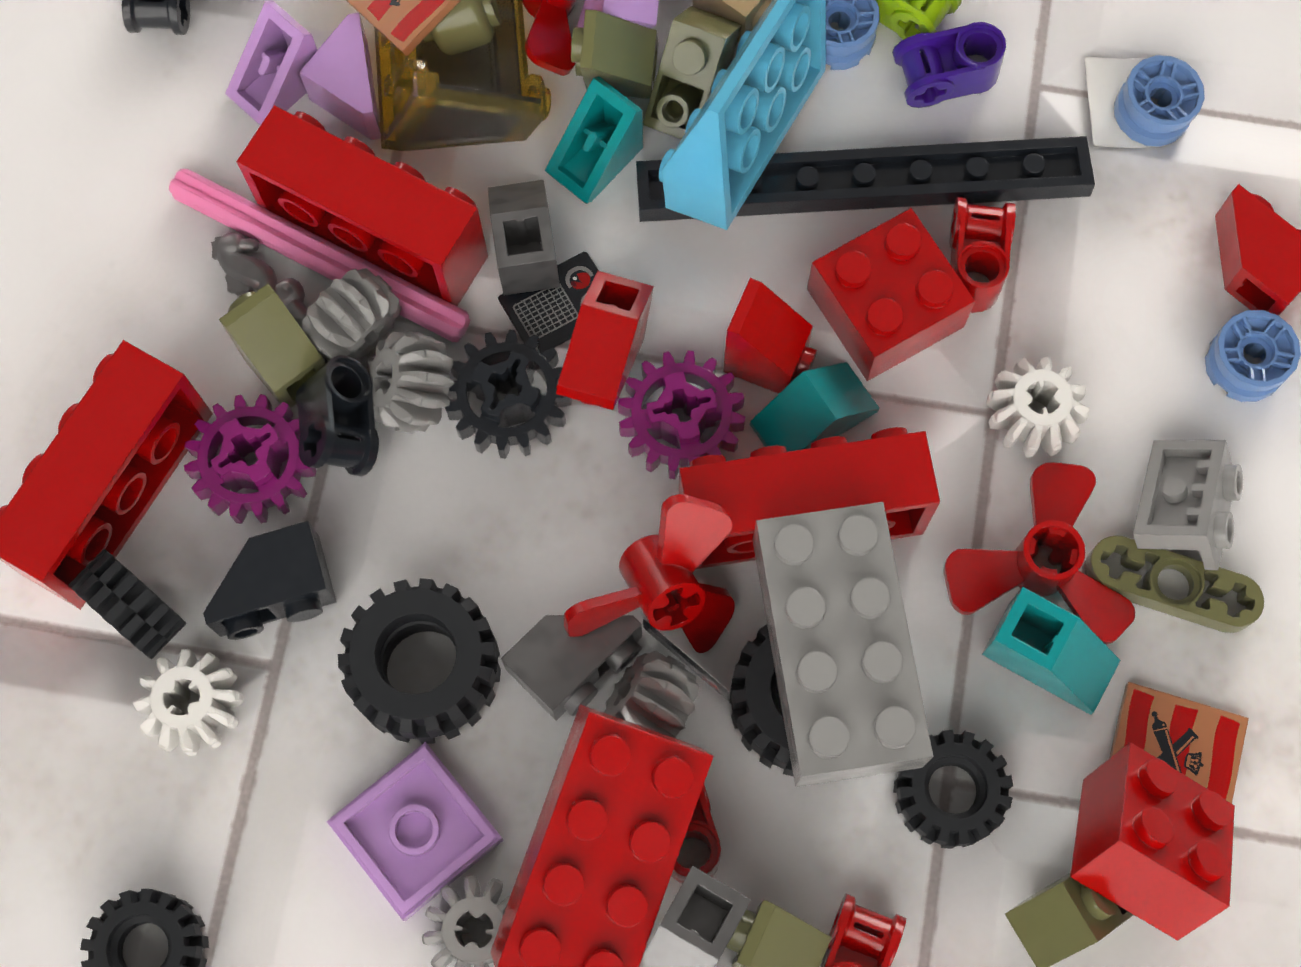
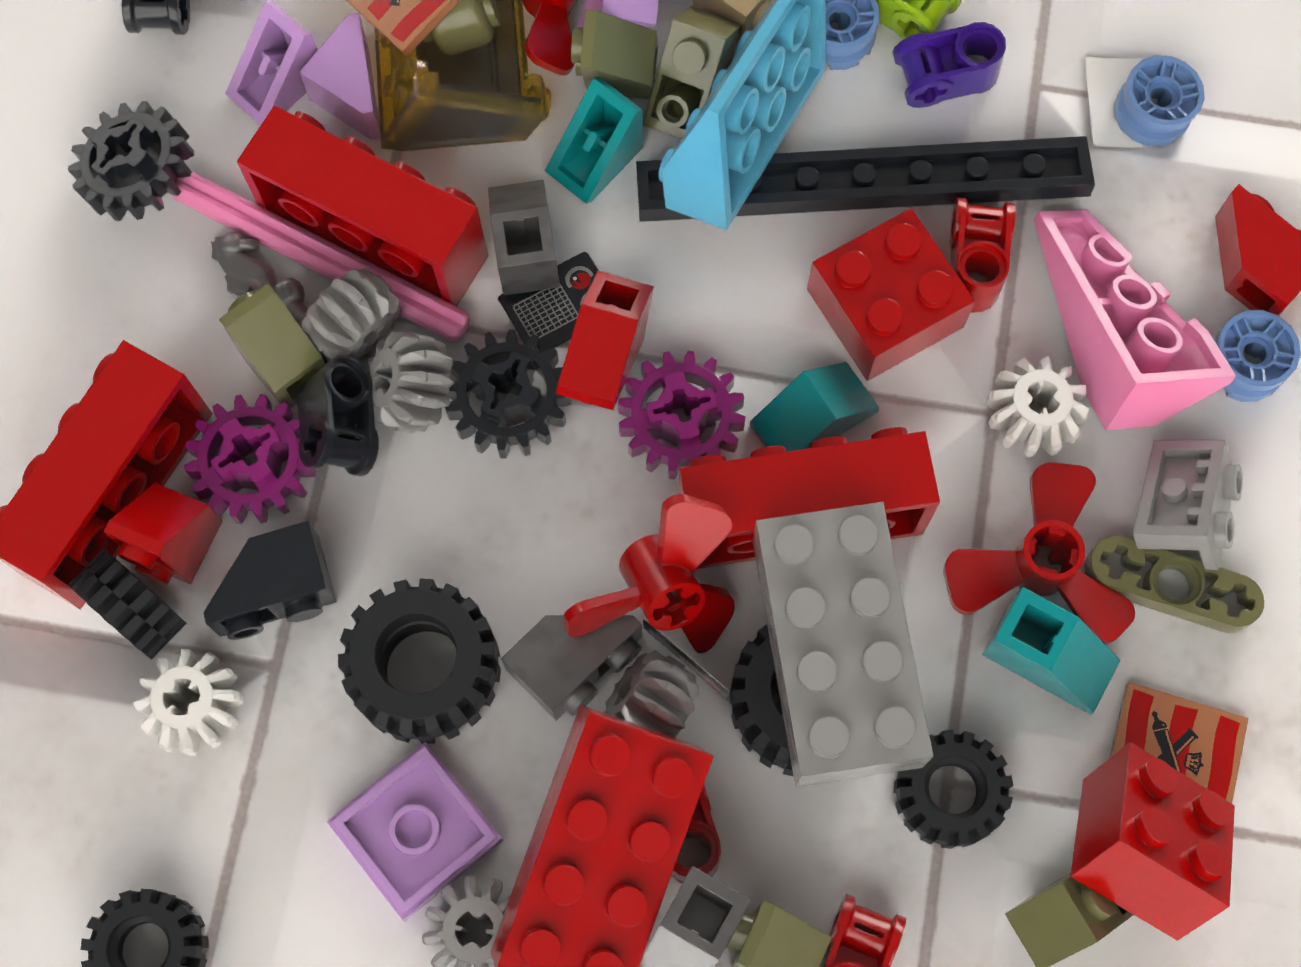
red slope [723,278,818,394] -> none
none -> black gear [68,101,194,221]
none -> red slope [103,483,223,585]
none -> bright pink wedge [1034,210,1236,430]

